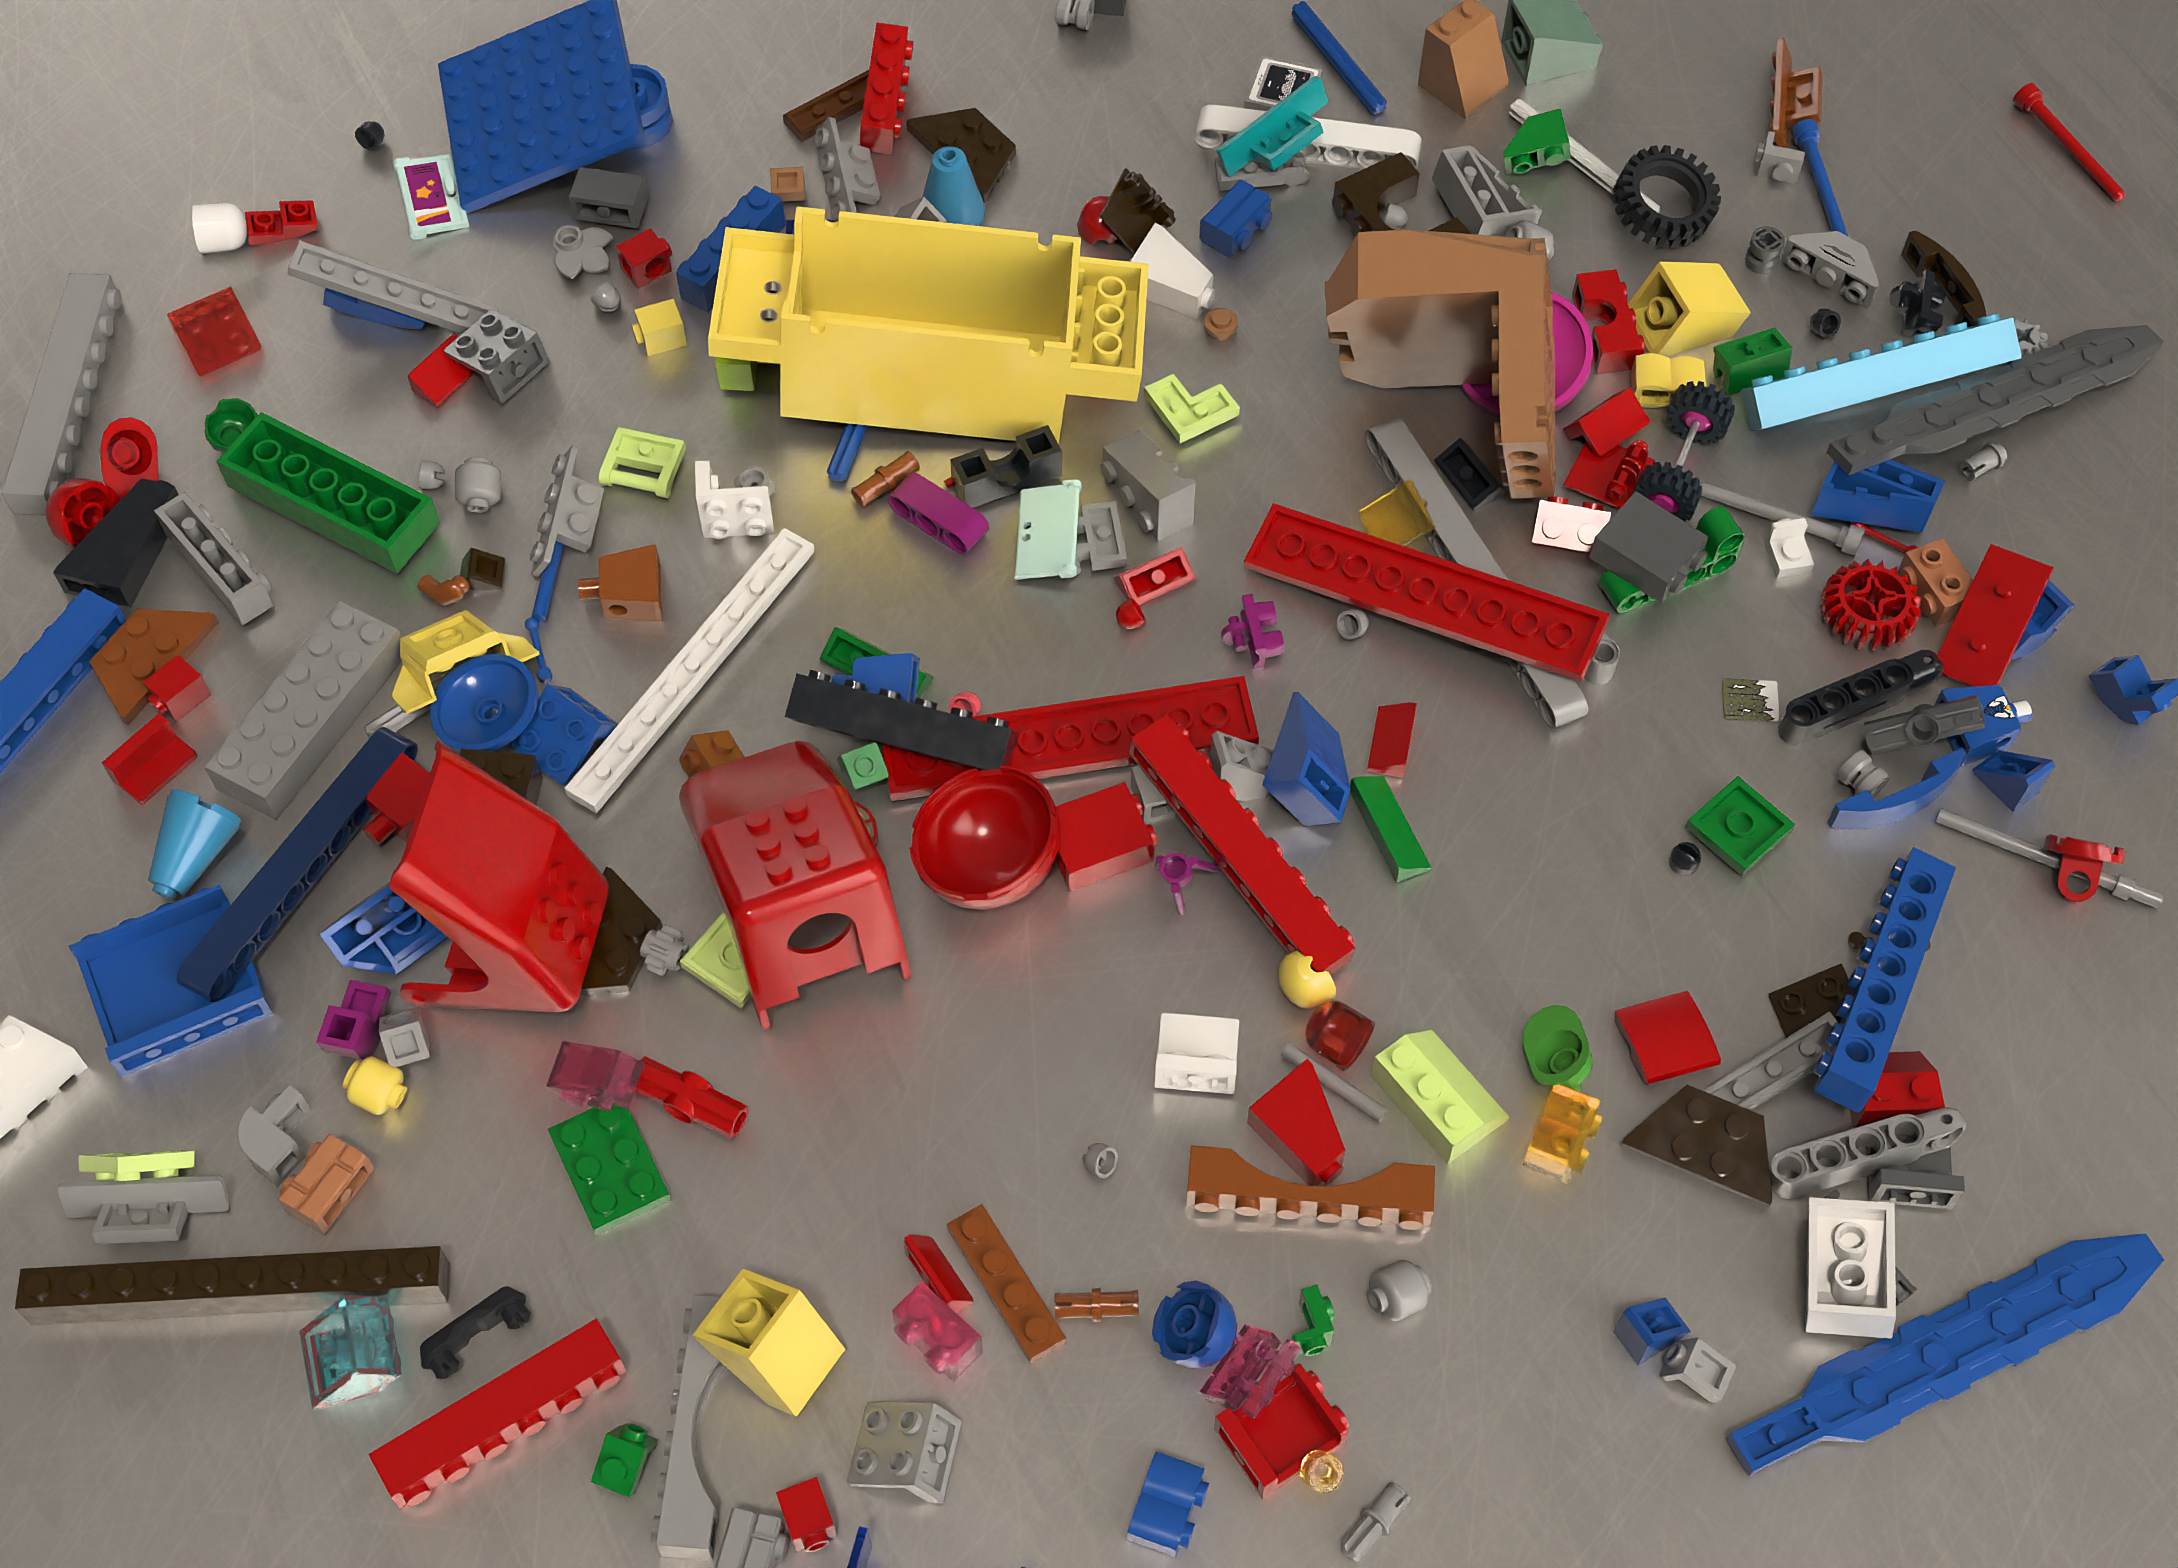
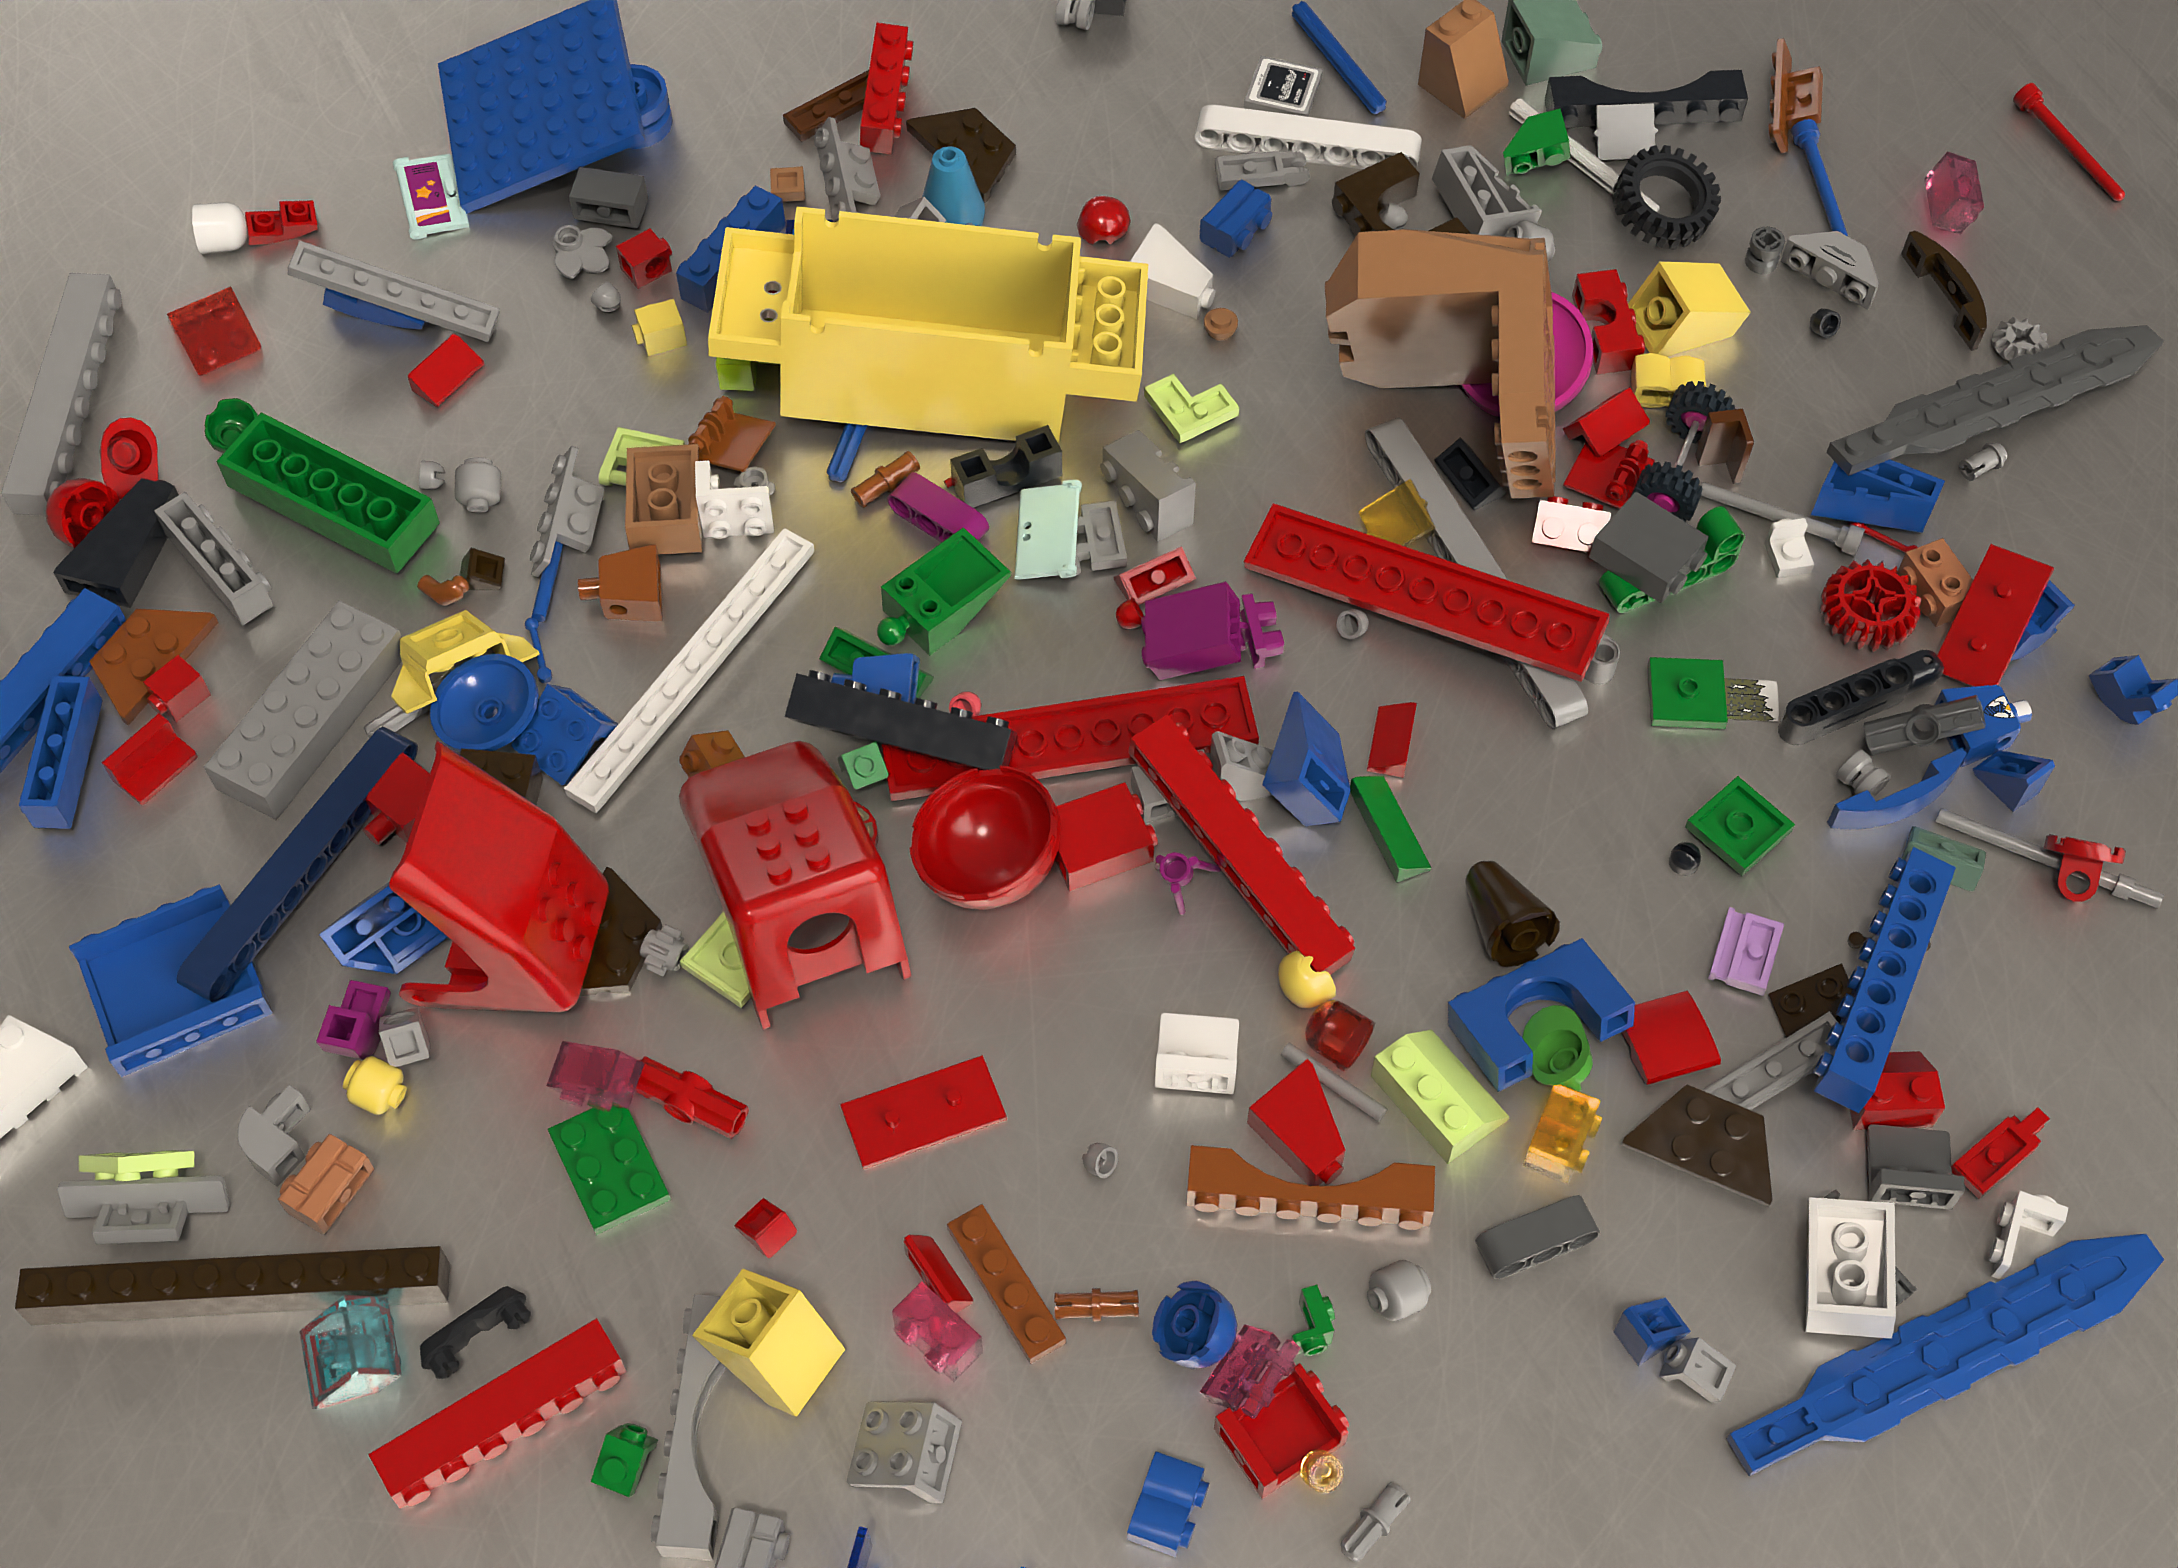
dark azure cone [148,789,242,900] -> none
black hinge [355,121,385,150] -> none
dark grey bracket [444,309,550,404] -> none
red brick [776,1477,837,1553] -> none
dark brown hinge [1100,168,1176,255] -> none
teal bracket [1217,76,1328,176] -> none
green hinge [1713,327,1792,396] -> none
brick [1741,313,2022,430] -> none
light grey bracket [1754,131,1805,184] -> none
light grey piece [1770,1107,1967,1199] -> none
black hips [1890,269,1946,338] -> none
none -> blue brick [19,676,103,829]
none -> medium nougat slope [625,444,702,555]
none -> dark orange hinge [688,396,776,472]
none -> red slope [734,1198,797,1258]
none -> red piece [840,1055,1007,1170]
none -> green slope [877,527,1011,656]
none -> magenta brick [1141,581,1241,680]
none -> blue arch [1448,938,1635,1092]
none -> dark brown cone [1465,861,1560,967]
none -> dark grey beam [1475,1195,1600,1279]
none -> black arch [1545,70,1748,128]
none -> light grey piece [1593,103,1658,161]
none -> green plate [1648,657,1728,729]
none -> reddish brown panel [1695,408,1754,484]
none -> lavender plate [1708,907,1784,996]
none -> sand green slope [1902,826,1986,891]
none -> clear pink brick [1924,151,1984,235]
none -> red hinge [1951,1107,2050,1199]
none -> white bracket [1988,1191,2069,1279]

